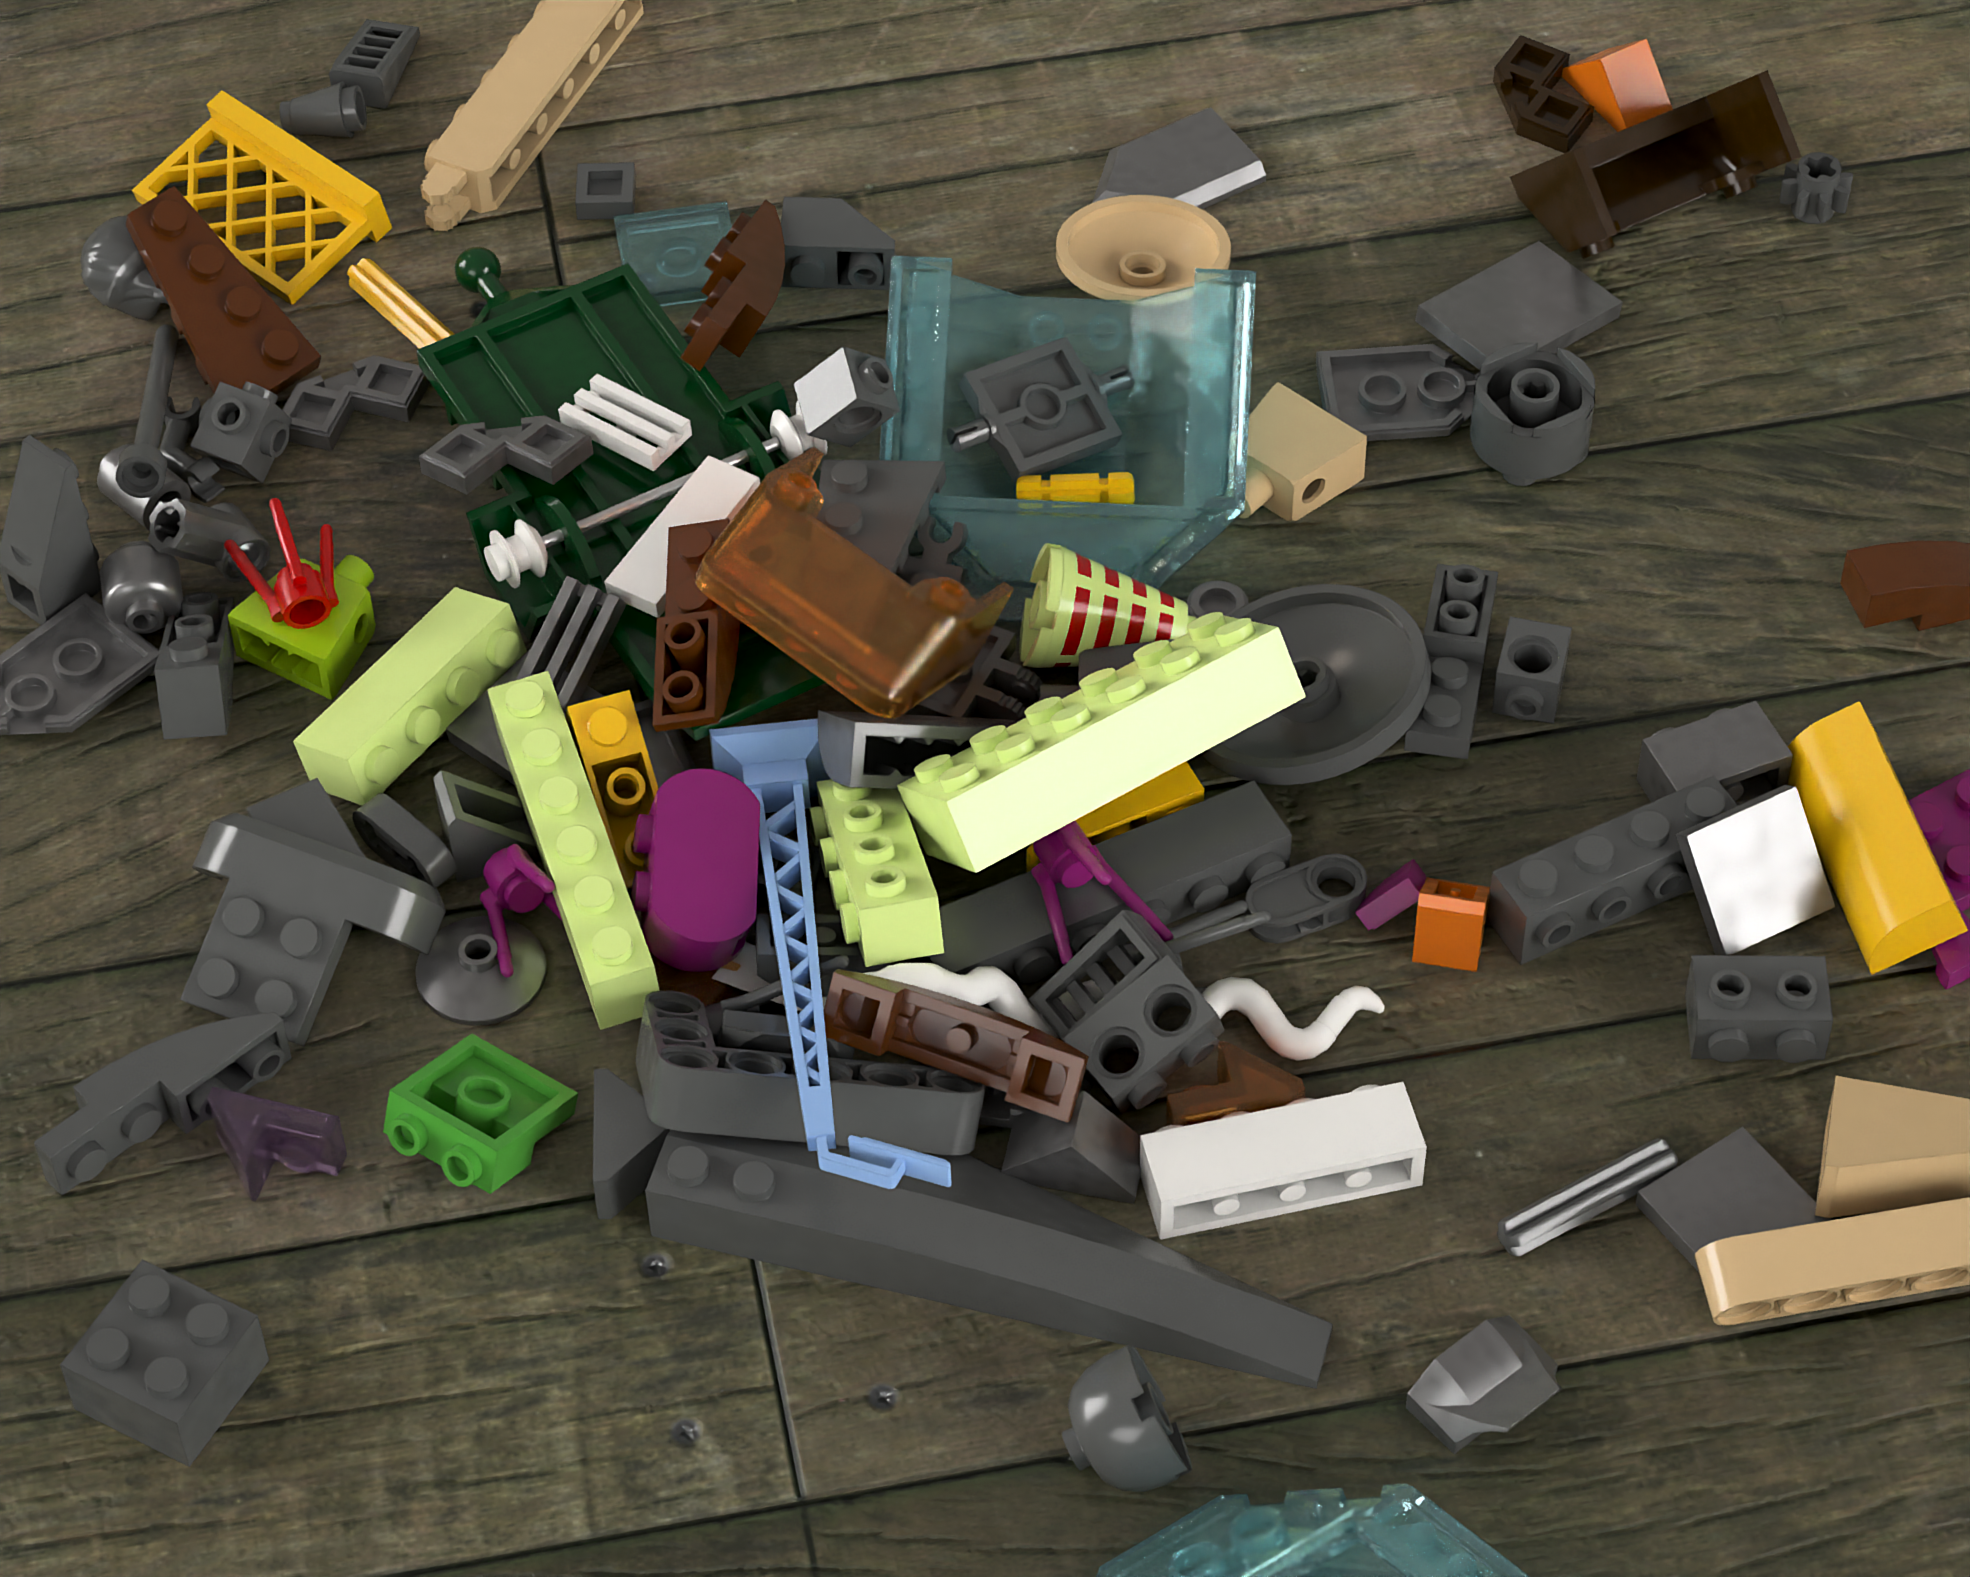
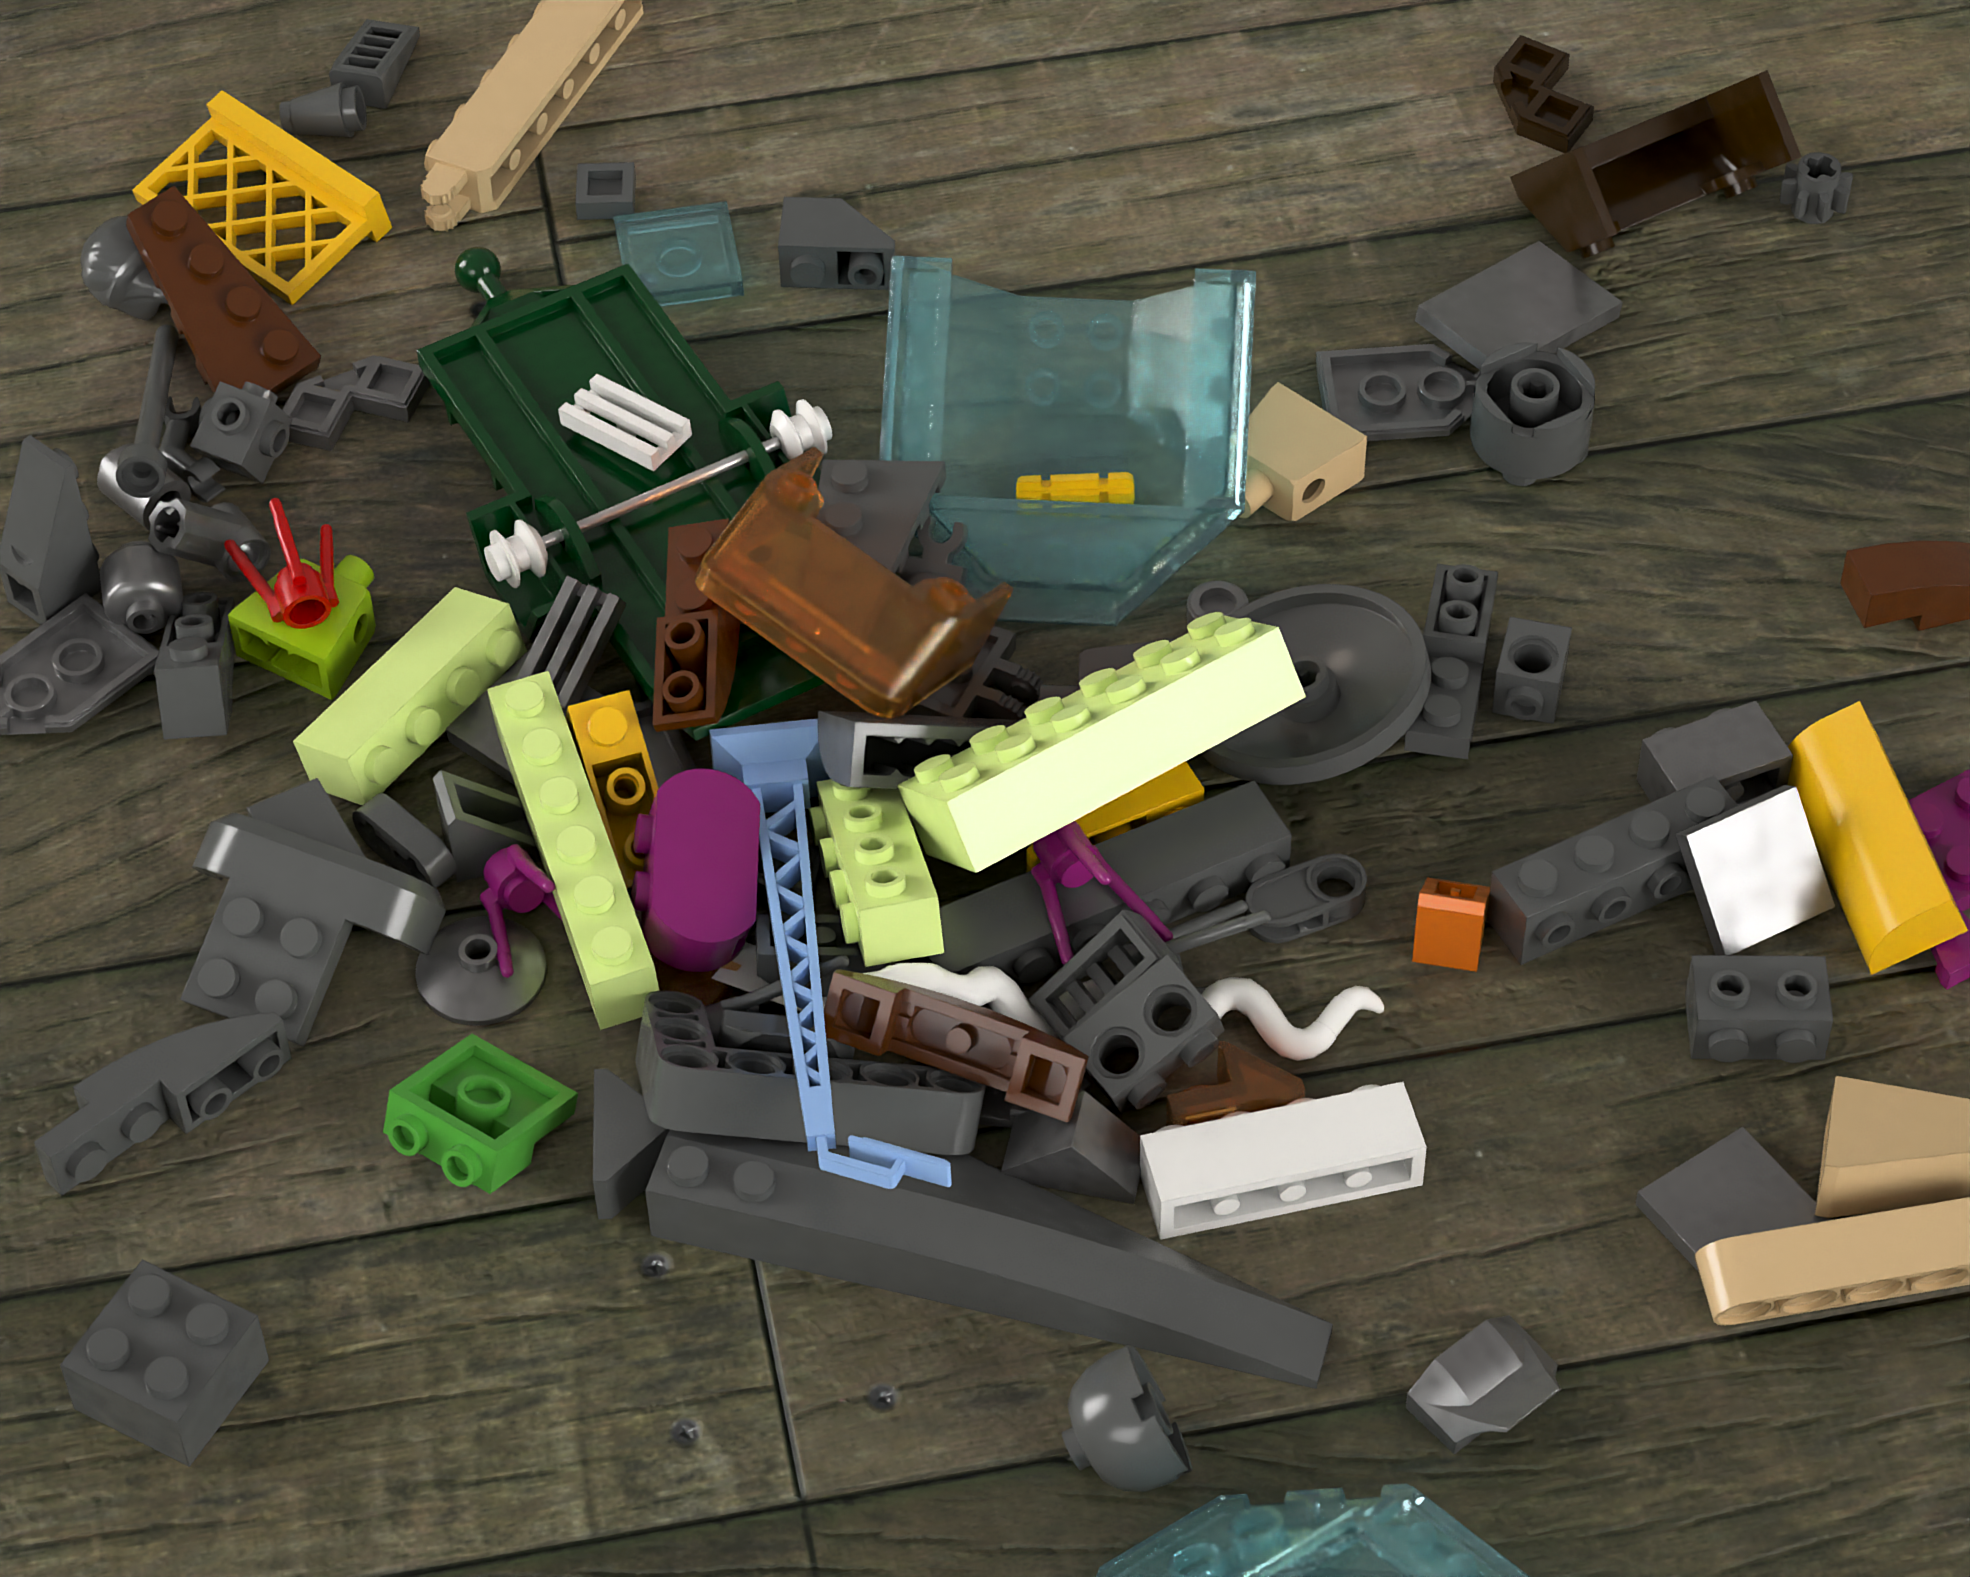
clear purple slope [207,1087,347,1202] -> none
yellow axle [347,258,454,349] -> none
flat silver tile [419,415,593,495] -> none
white tile [604,455,762,618] -> none
reddish brown slope [680,199,785,371] -> none
dark grey brick [794,347,900,448] -> none
dark grey plate [947,337,1135,484] -> none
yellowish green cone [1019,543,1196,668] -> none
tan dish [1056,195,1231,309] -> none
flat silver tile [1092,107,1266,209] -> none
magenta tile [1355,859,1427,931] -> none
dark grey axle [1497,1138,1678,1256] -> none
orange slope [1562,39,1673,132] -> none

